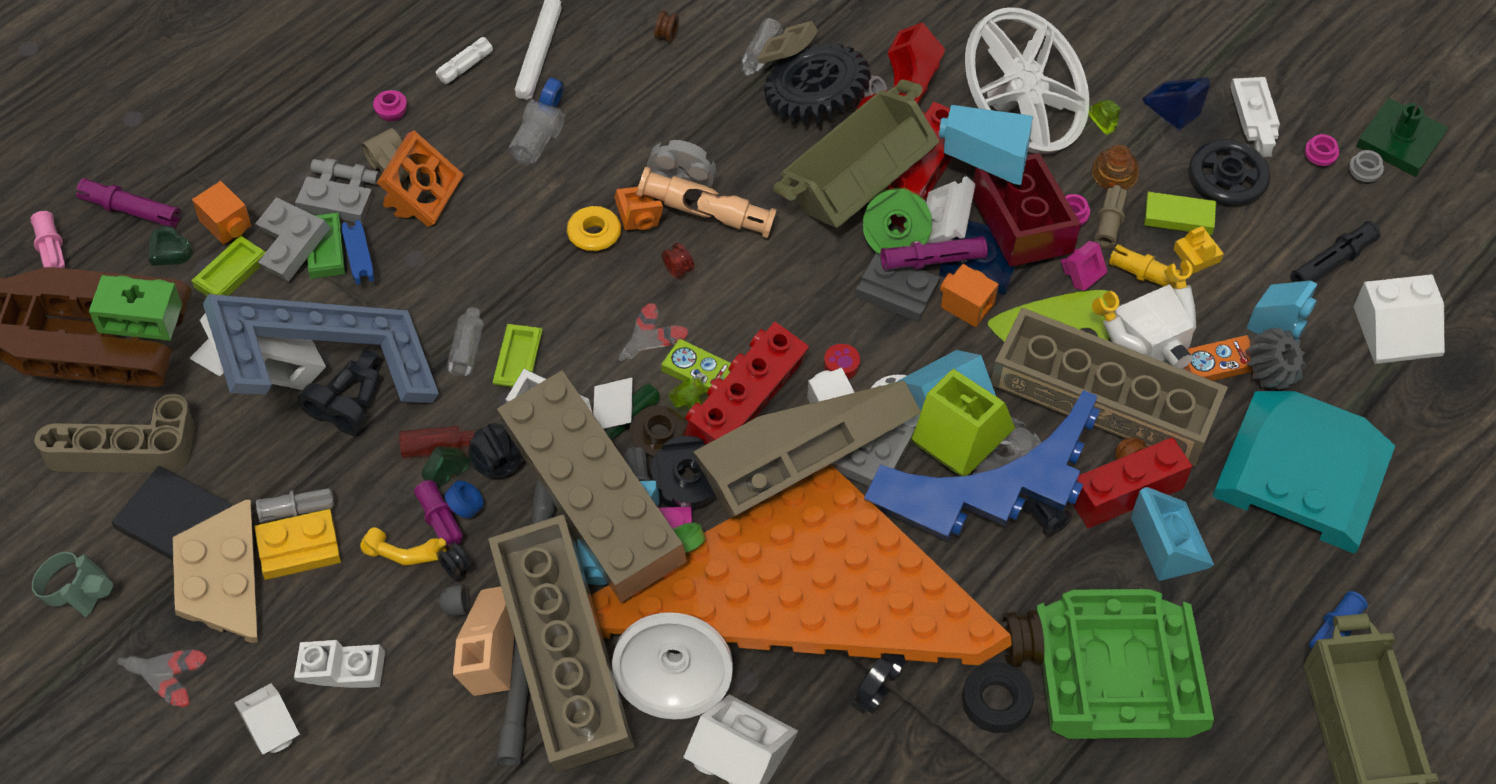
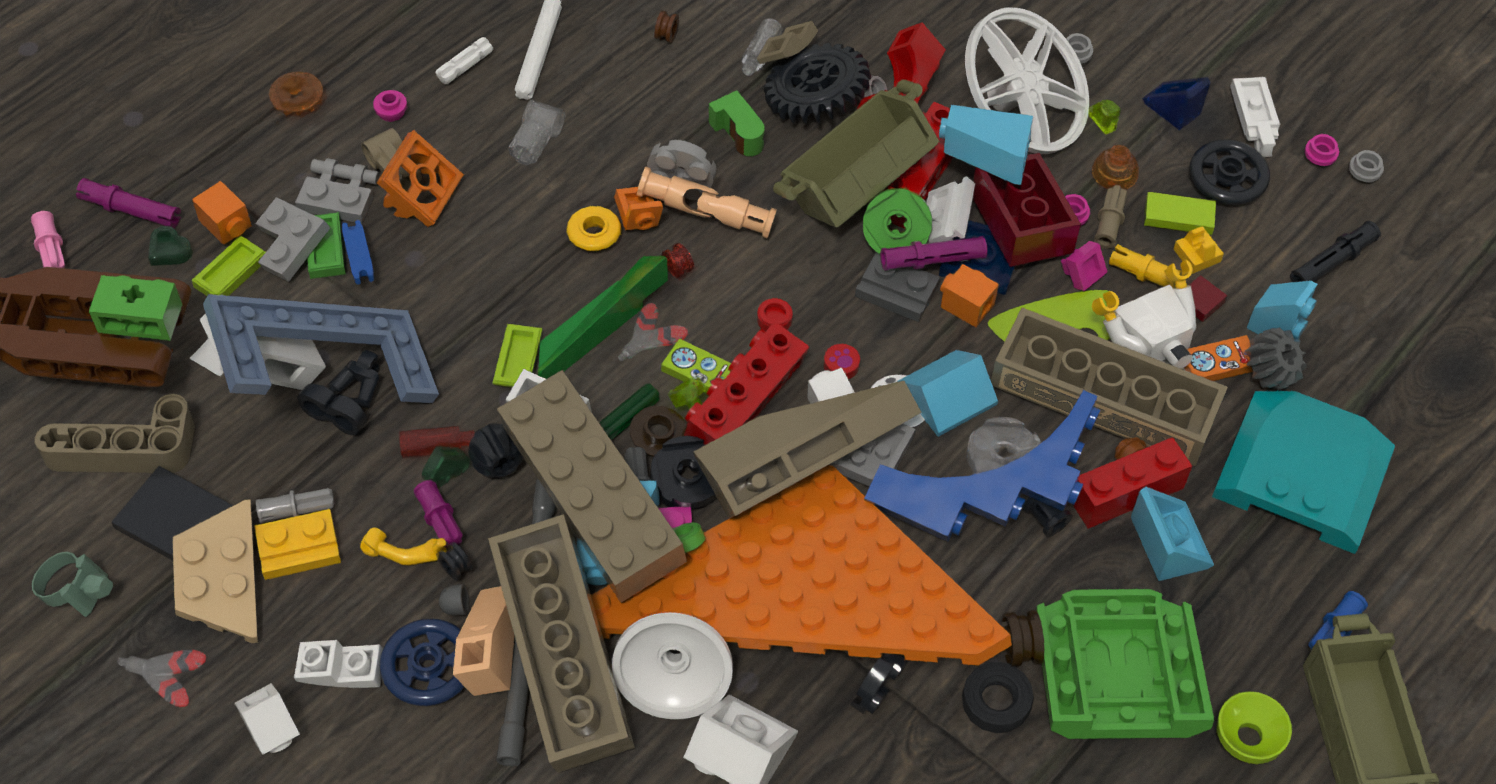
blue tile [445,481,484,519] -> none
clear cylinder [446,307,484,376] -> none
blue tile [539,77,564,113] -> none
white sticker [593,378,632,429] -> none
lime slope [912,368,1015,476] -> none
white slope [1353,274,1445,364] -> none
dark green tile [1356,98,1449,177] -> none
none -> clear orange gear [269,72,324,116]
none -> dark blue plate [380,619,464,706]
none -> green wedge [537,256,668,379]
none -> bright green leg [709,90,764,156]
none -> red tile [757,298,793,331]
none -> light grey plate [1062,33,1093,64]
none -> dark red tile [1189,275,1227,322]
none -> lime piece [1217,692,1292,764]

